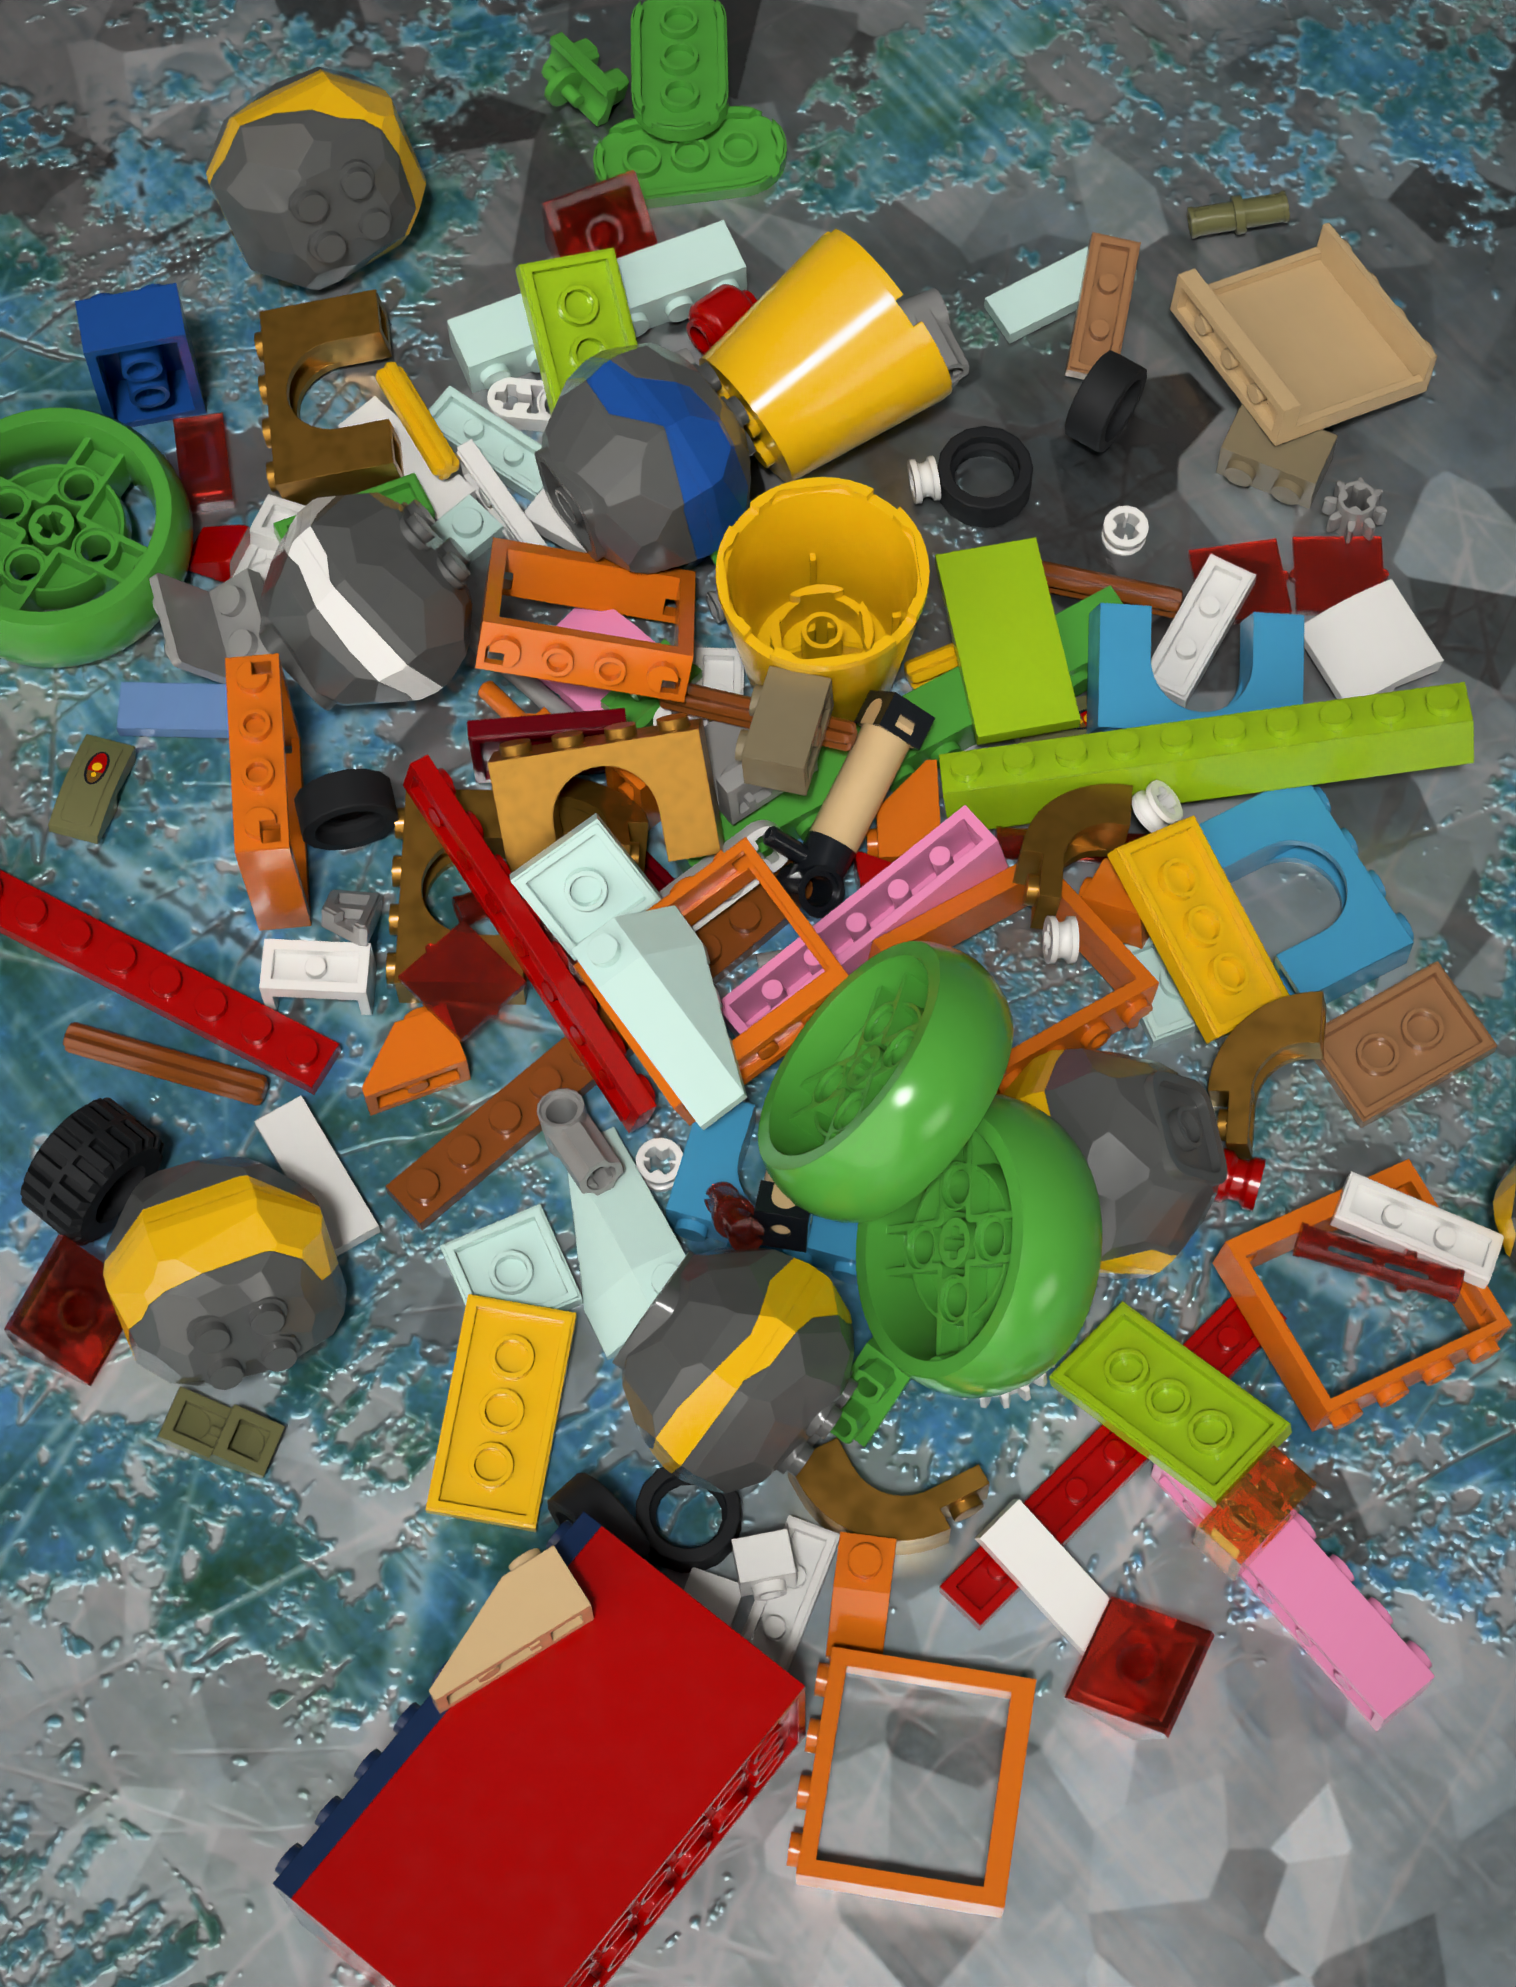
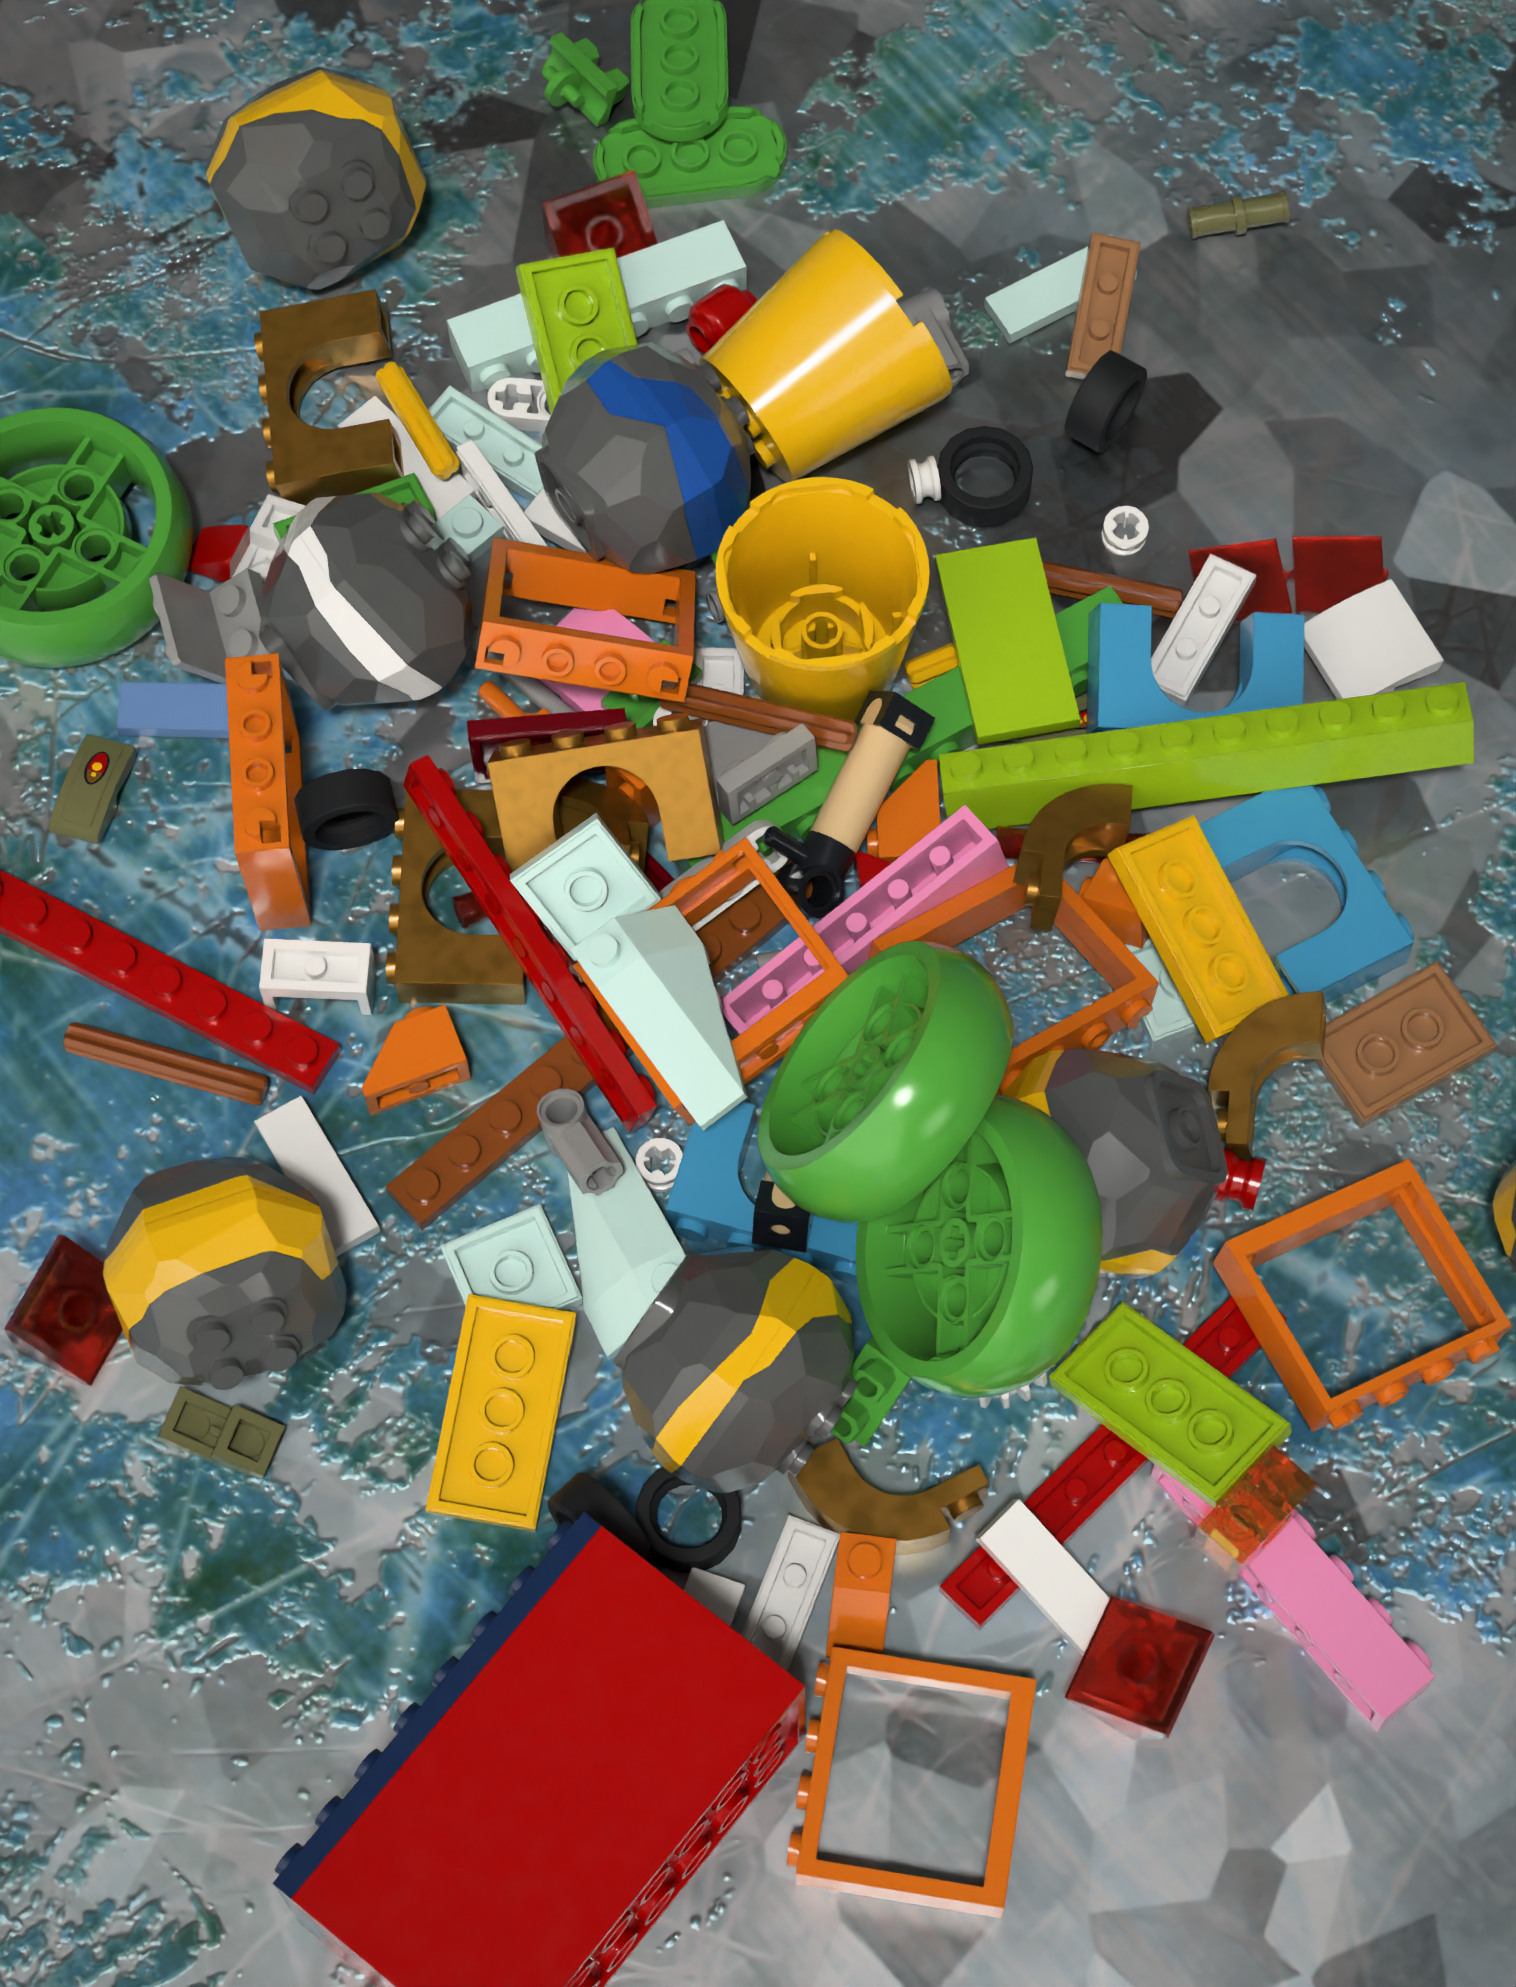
black tyre [20,1097,164,1246] -> none
blue brick [75,283,207,427] -> none
clear red tile [173,412,235,514] -> none
light grey tile [321,890,383,946] -> none
clear red piece [398,920,527,1043] -> none
tan slope [429,1545,594,1714] -> none
clear red pin [704,1181,764,1250] -> none
white plate [731,1529,796,1601] -> none
dark tan brick [735,666,834,796] -> none
white bush [1042,916,1079,964] -> none
white bush [1132,780,1183,833] -> none
tan panel [1170,222,1437,446] -> none
dark tan brick [1216,404,1338,509] -> none
clear red pin [1293,1222,1465,1304] -> none
light grey gear [1322,477,1387,544] -> none
white tile [1330,1171,1504,1289] -> none

